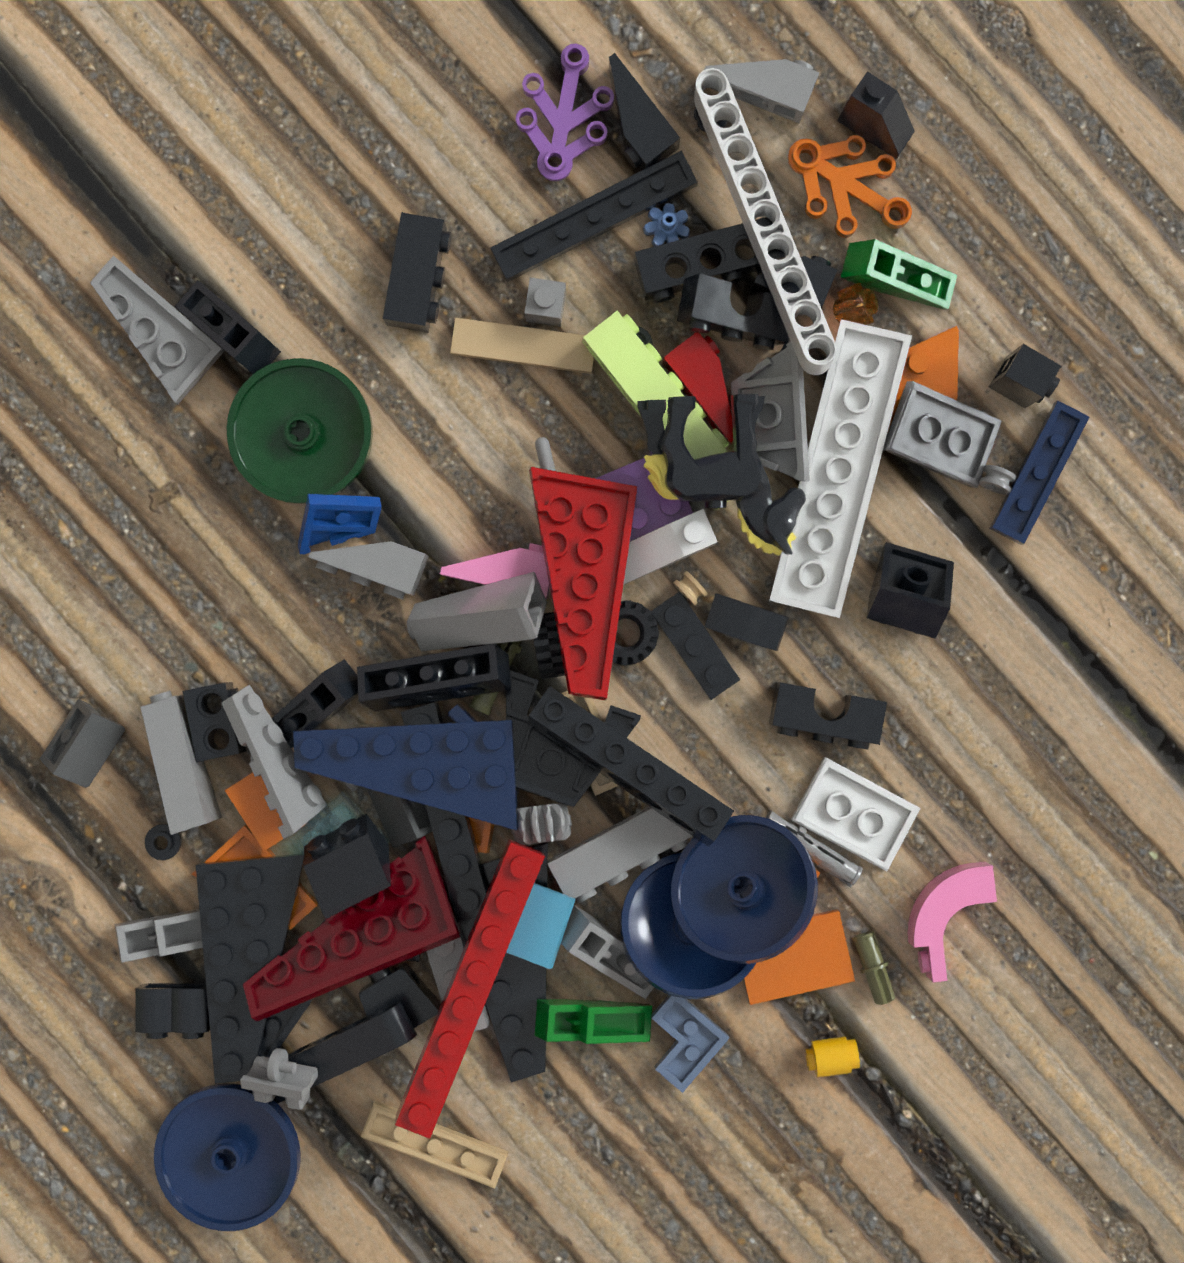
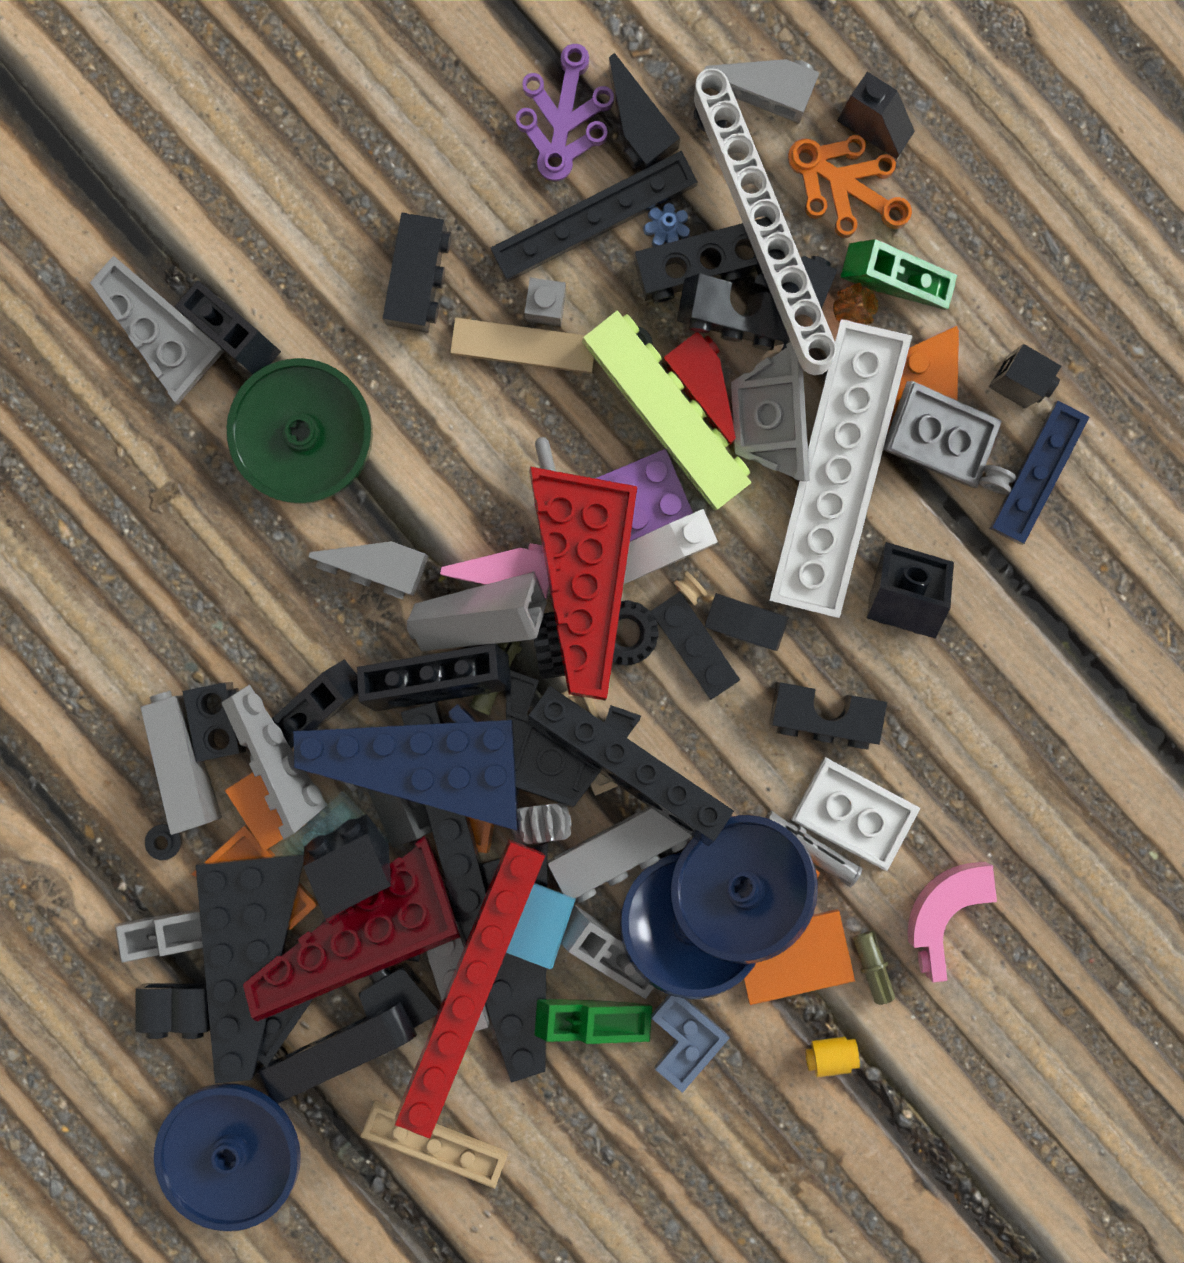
dark grey panel [40,699,125,788] -> none
light grey hips [240,1048,318,1110] -> none
blue wing [298,494,382,554] -> none
black animal [637,394,806,556] -> none

